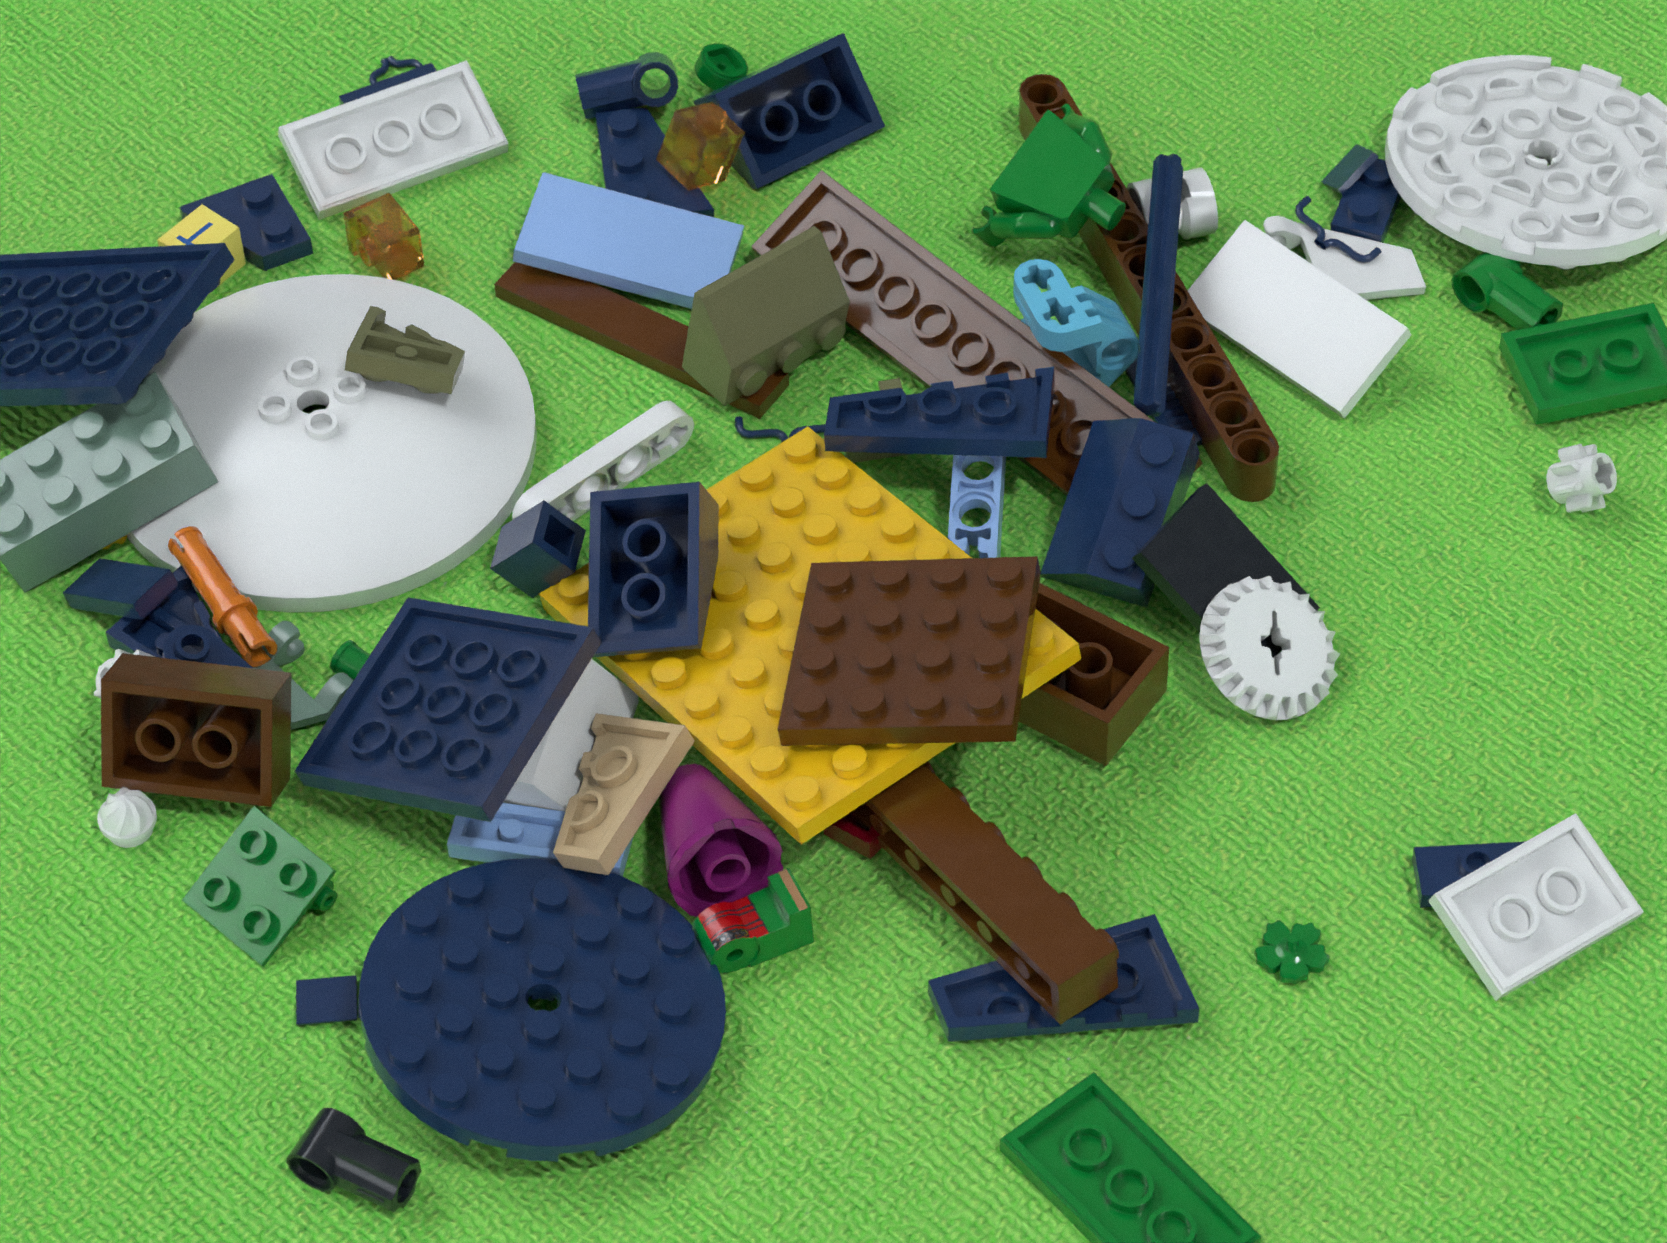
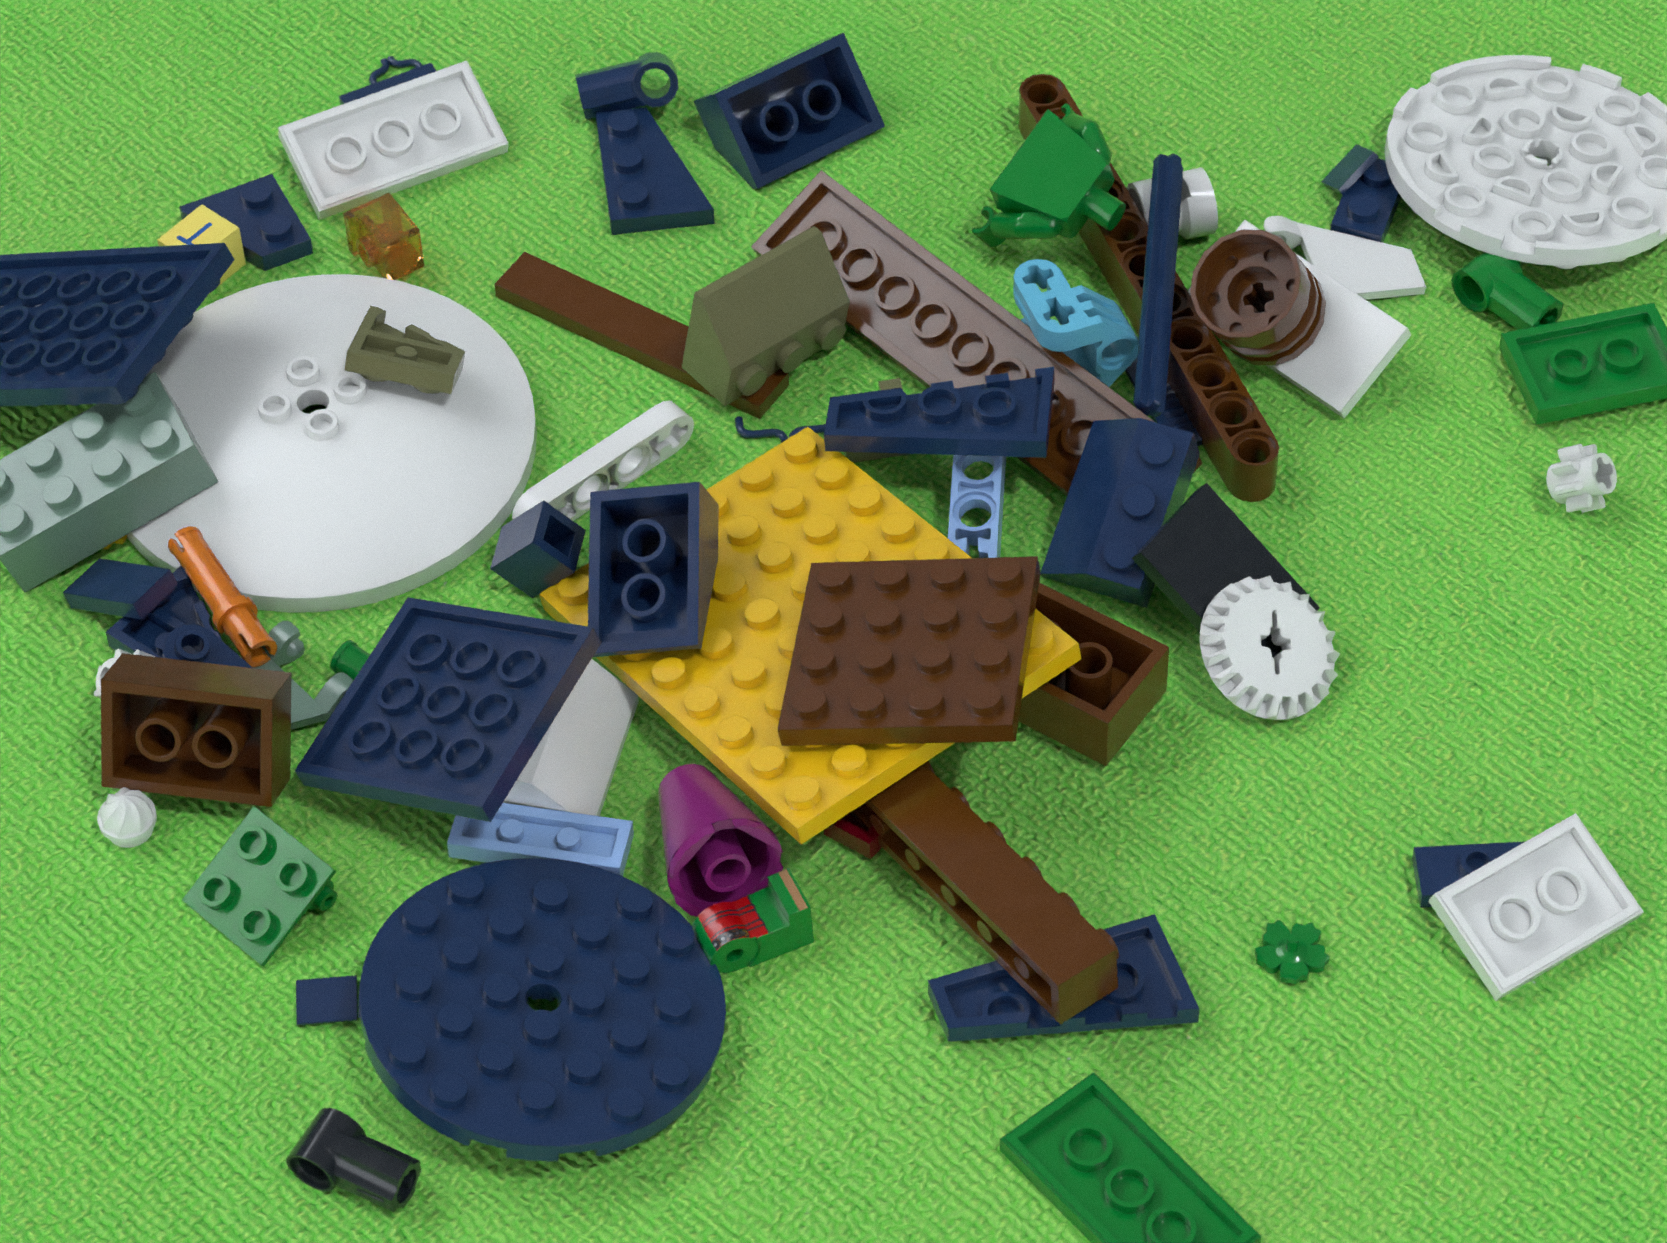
light blue tile [513,172,744,309] -> none
tan wing [553,713,695,875] -> none
clear orange brick [656,102,745,191] -> none
green tile [694,43,748,90] -> none
dark blue piece [1295,196,1381,263] -> none
none -> reddish brown wheel [1190,230,1326,366]

